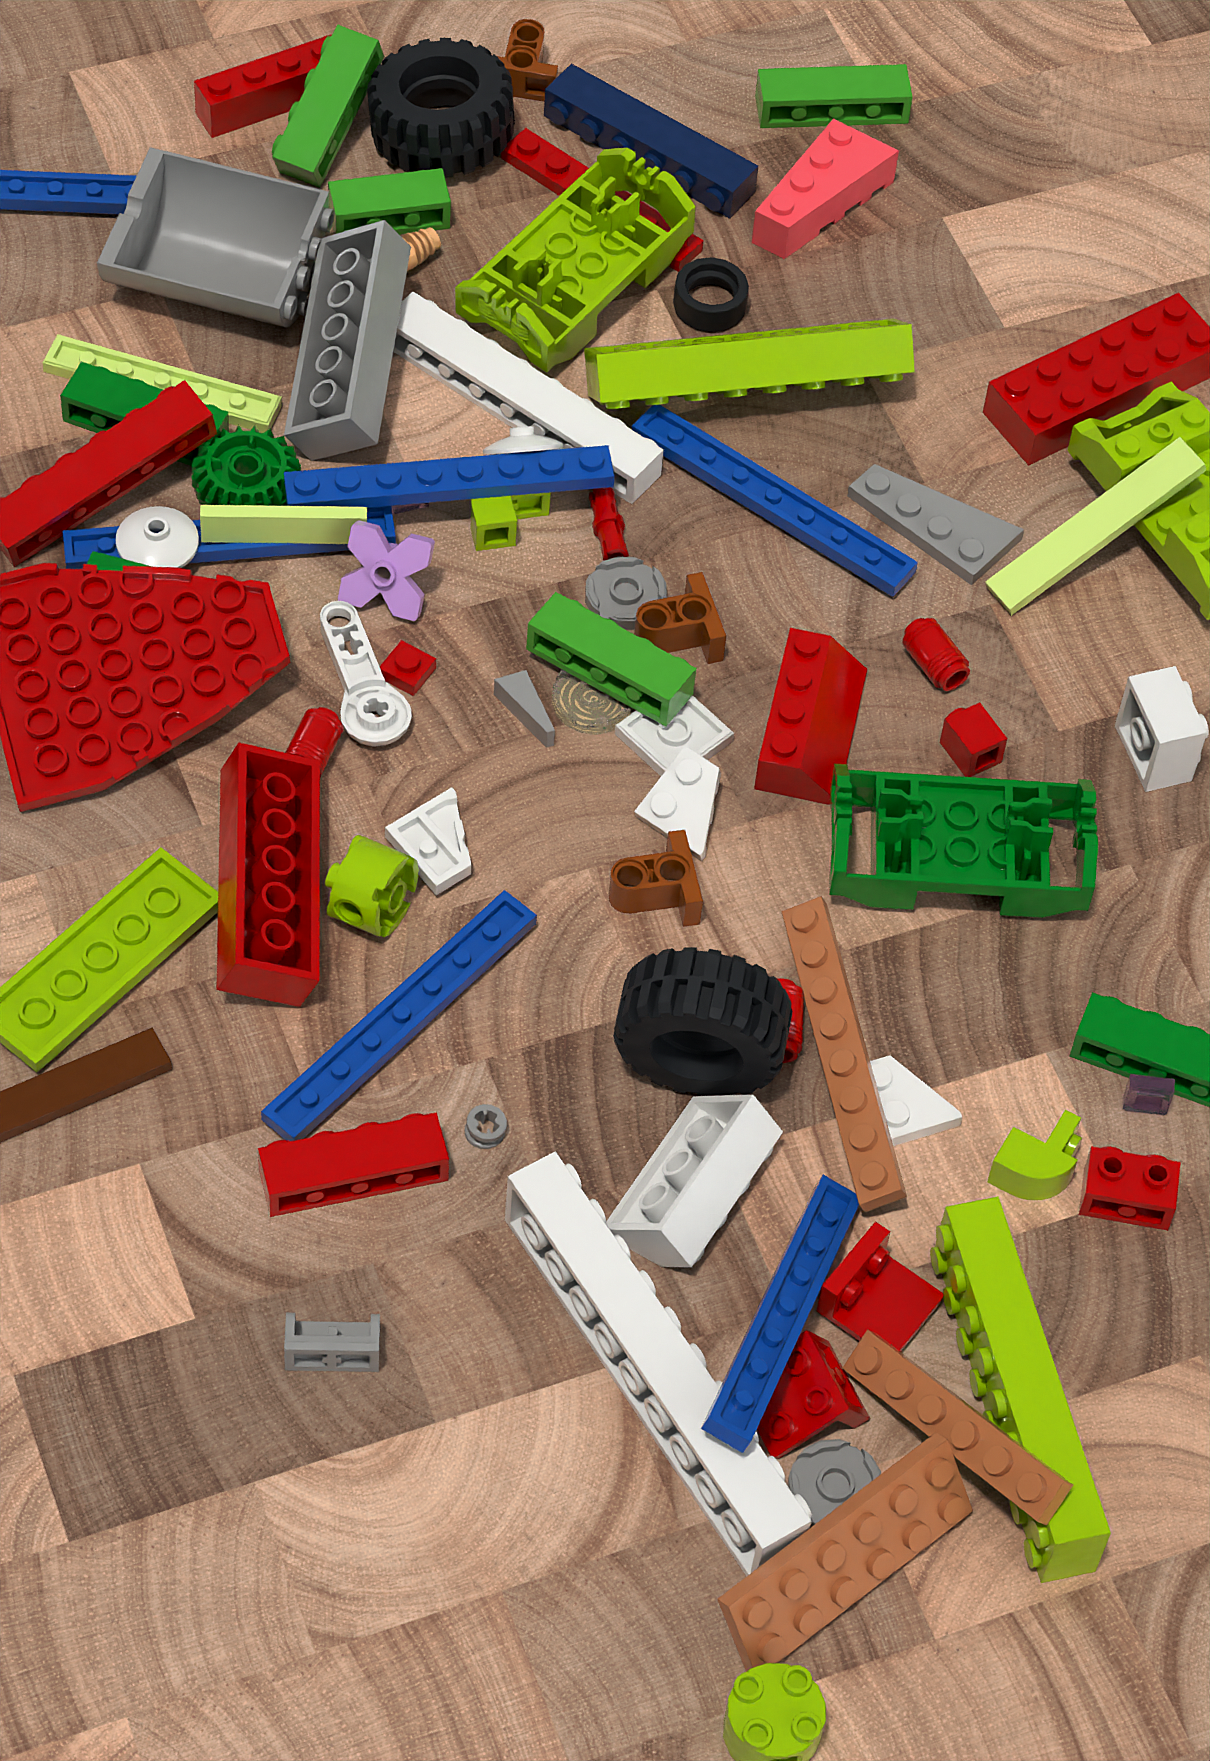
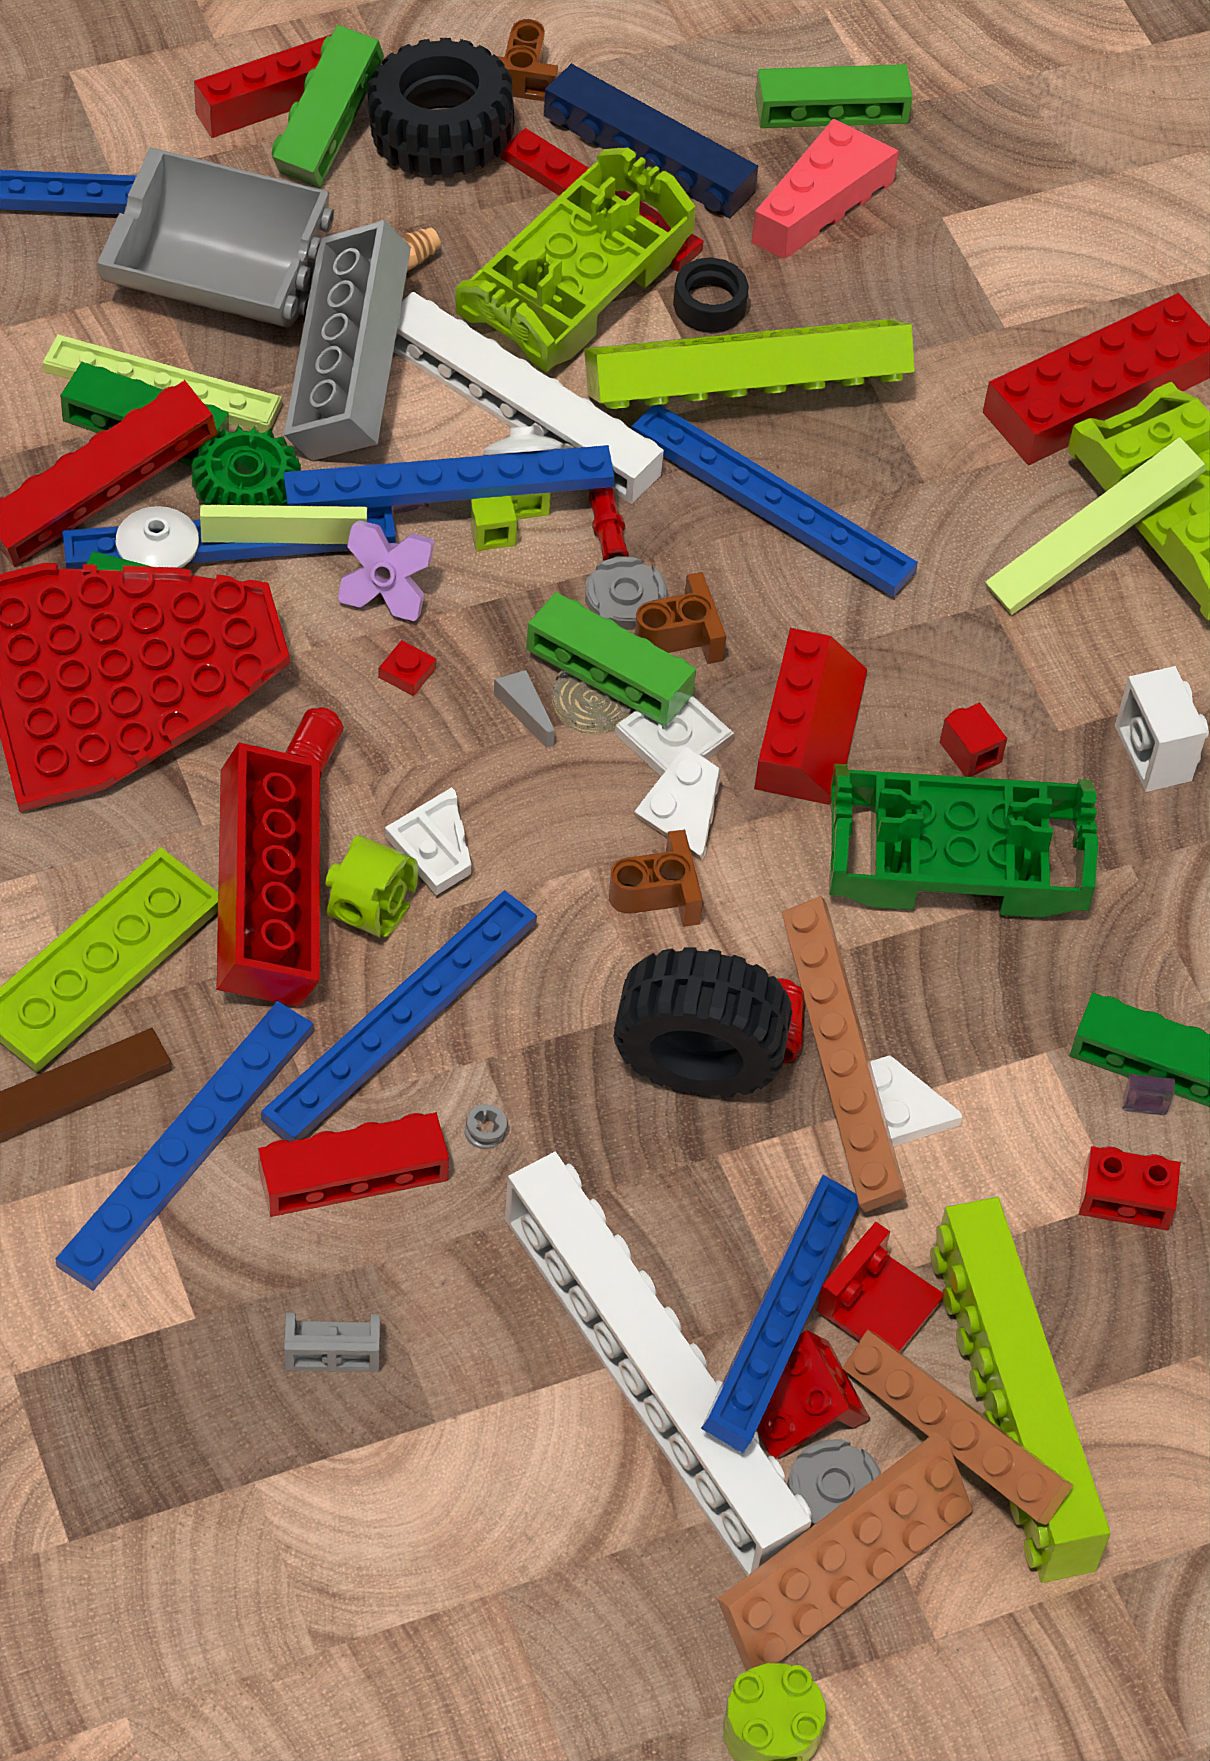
white beam [320,601,412,747] -> none
bright green brick [328,168,451,235] -> none
white slope [605,1095,783,1267] -> none
light grey wing [847,464,1024,585] -> none
red head [902,618,970,691] -> none
lime brick [987,1110,1082,1200] -> none
none -> blue plate [55,1001,314,1291]

